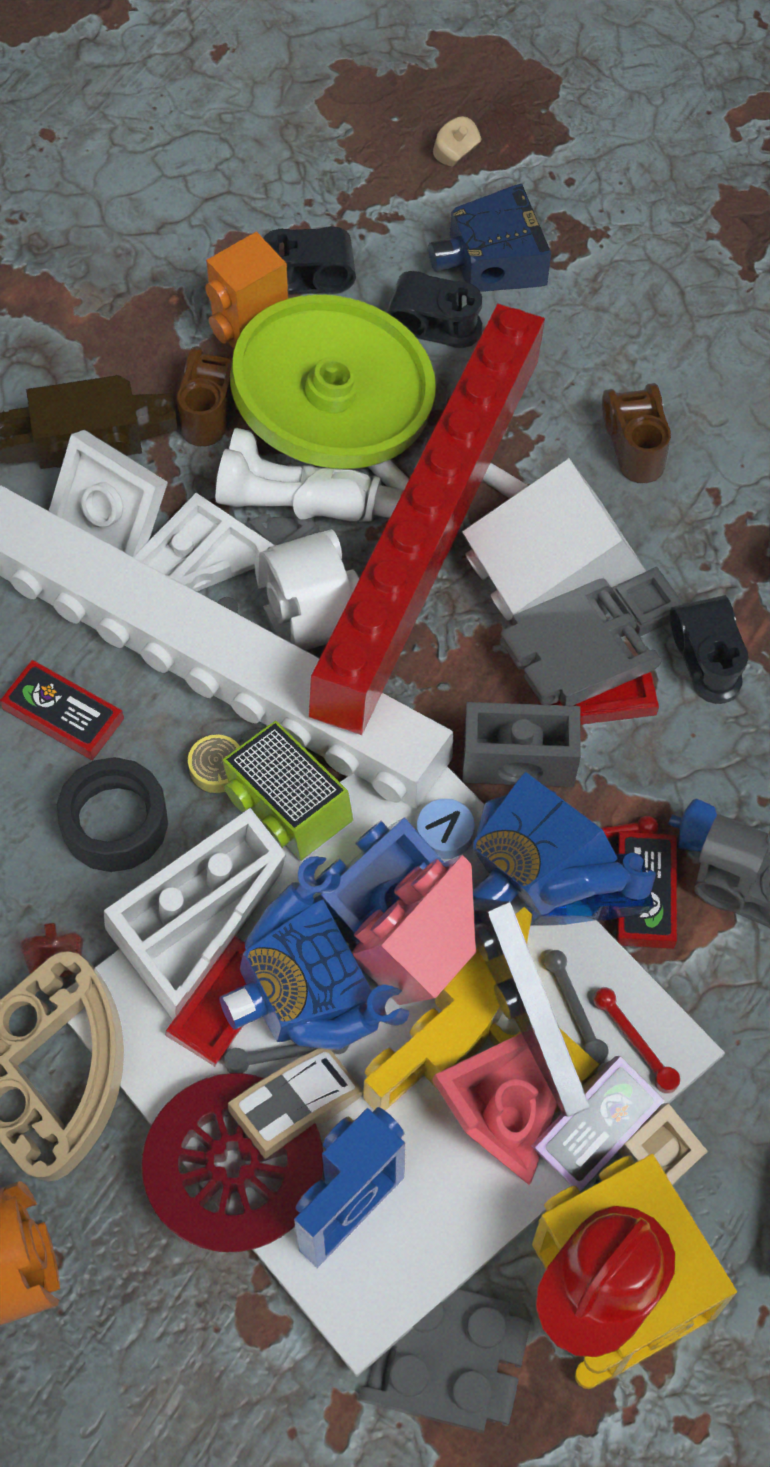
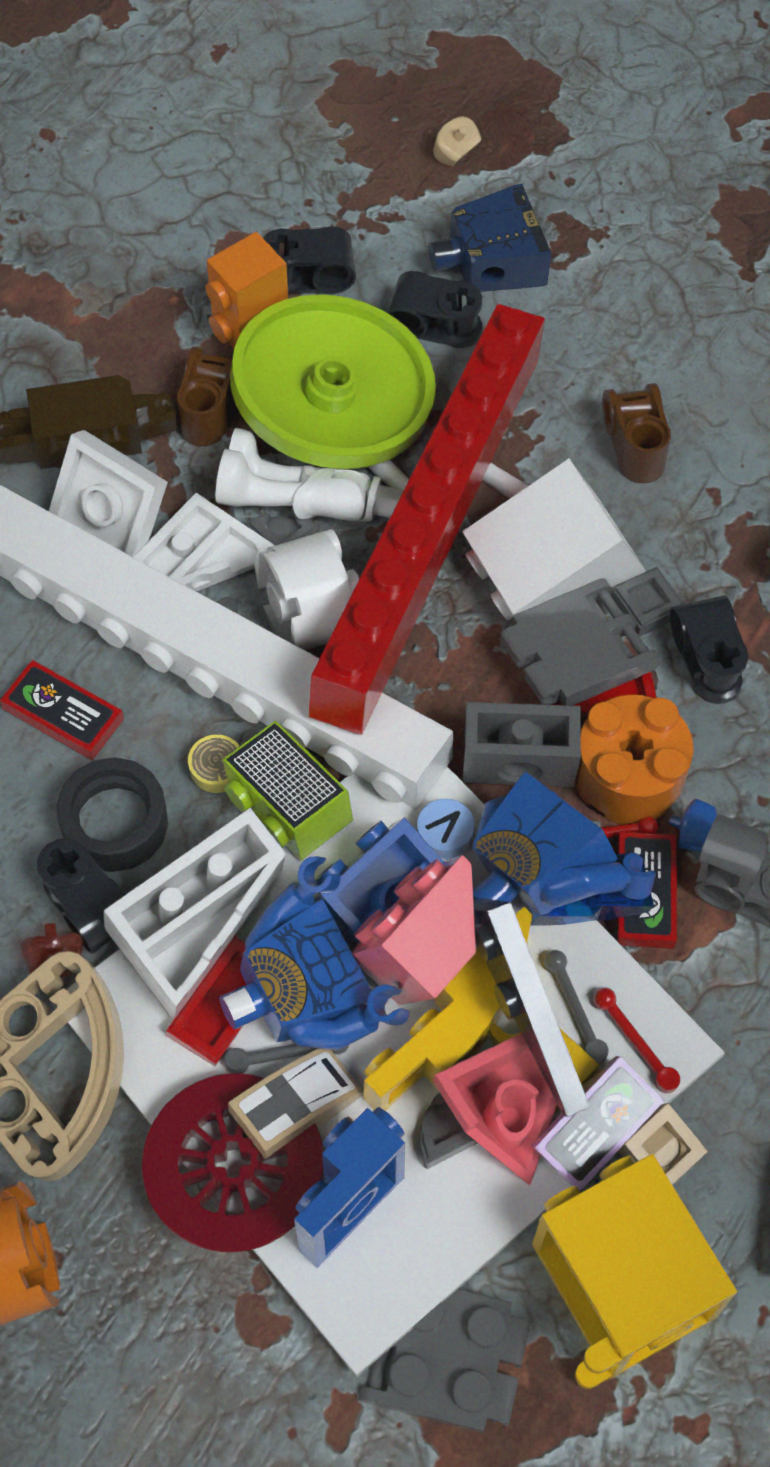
red piece [536,1206,675,1357] -> none
none -> black piece [37,839,126,954]
none -> dark grey tile [420,1092,478,1169]
none -> orange brick [575,695,694,825]

